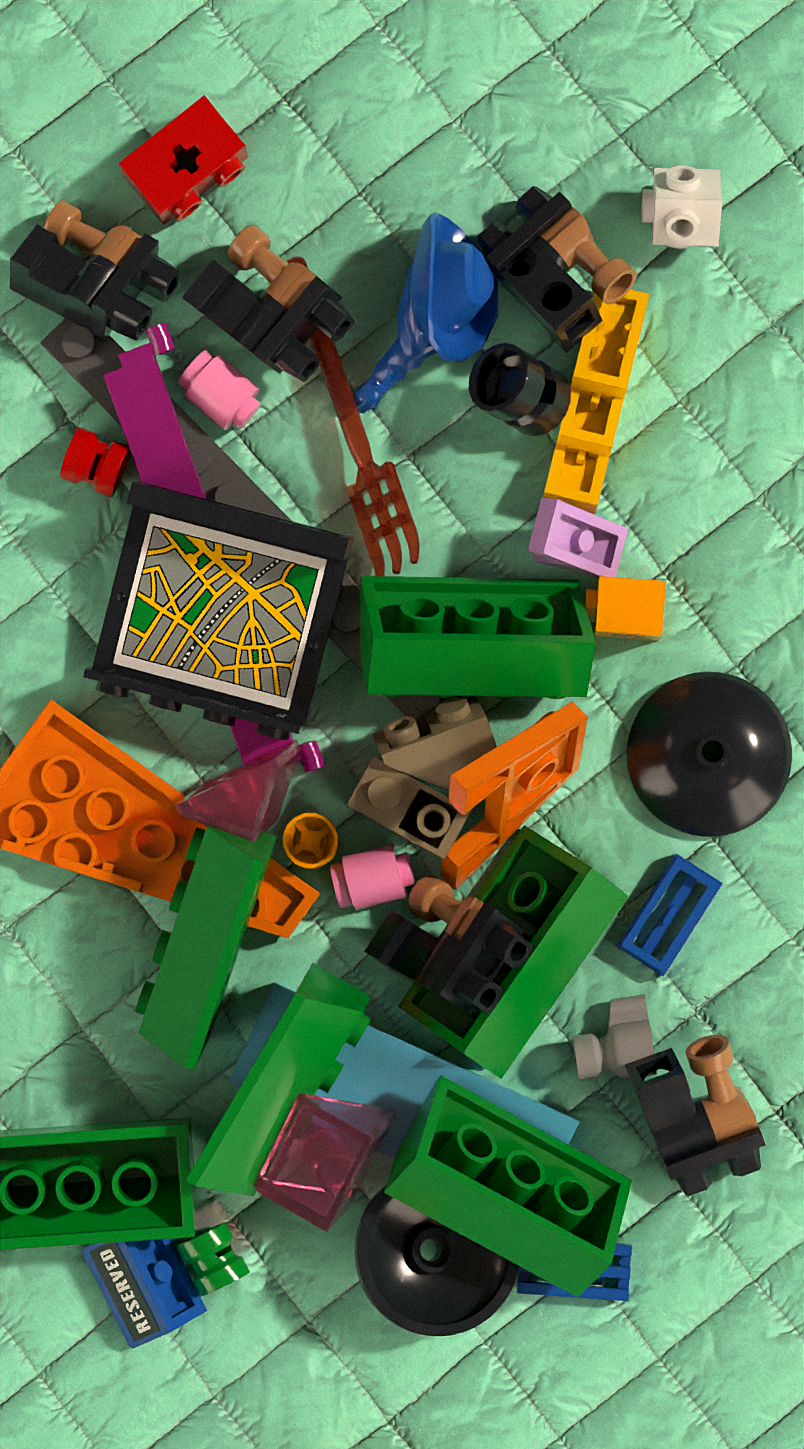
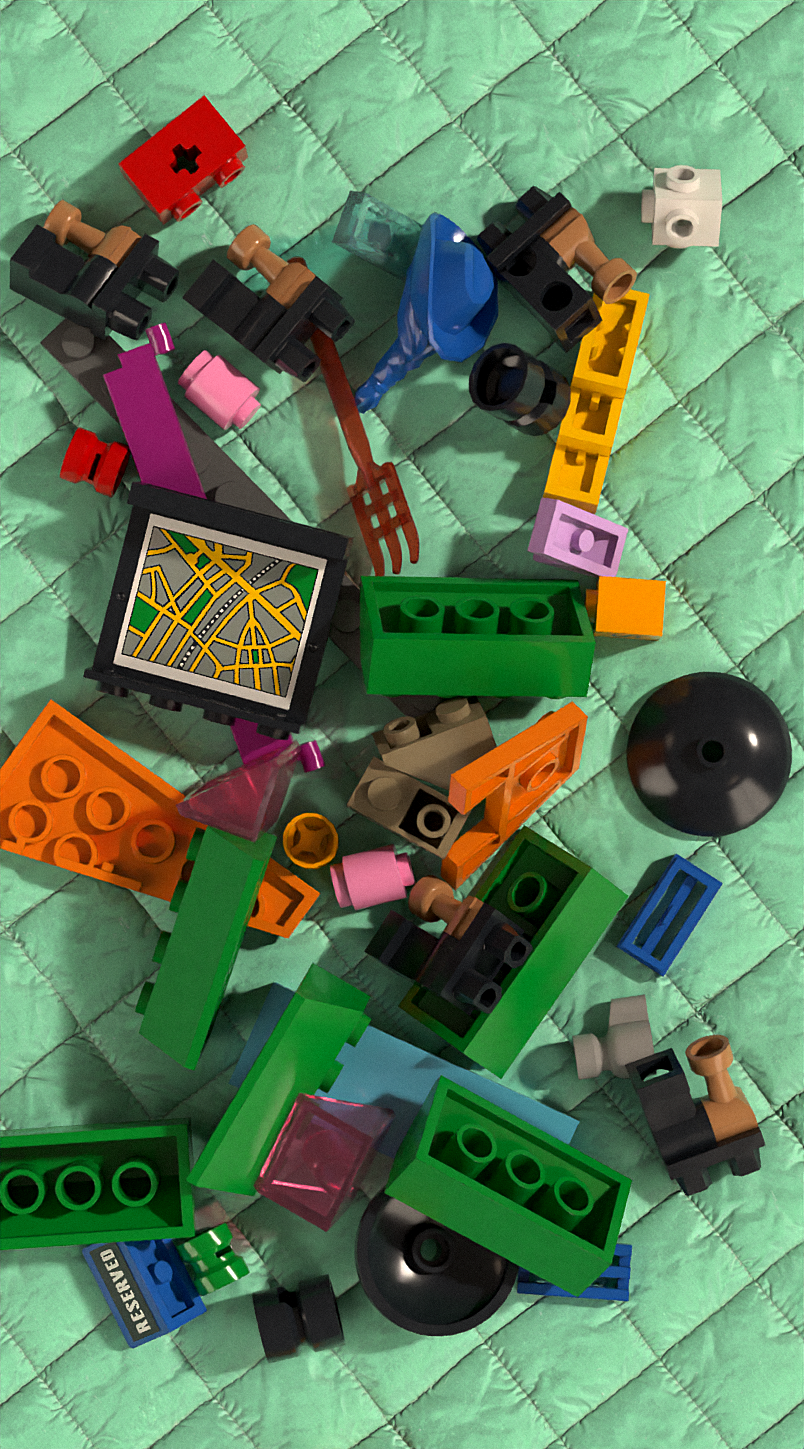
none -> black wheel [252,1274,345,1363]
none -> clear light blue tile [332,190,422,282]

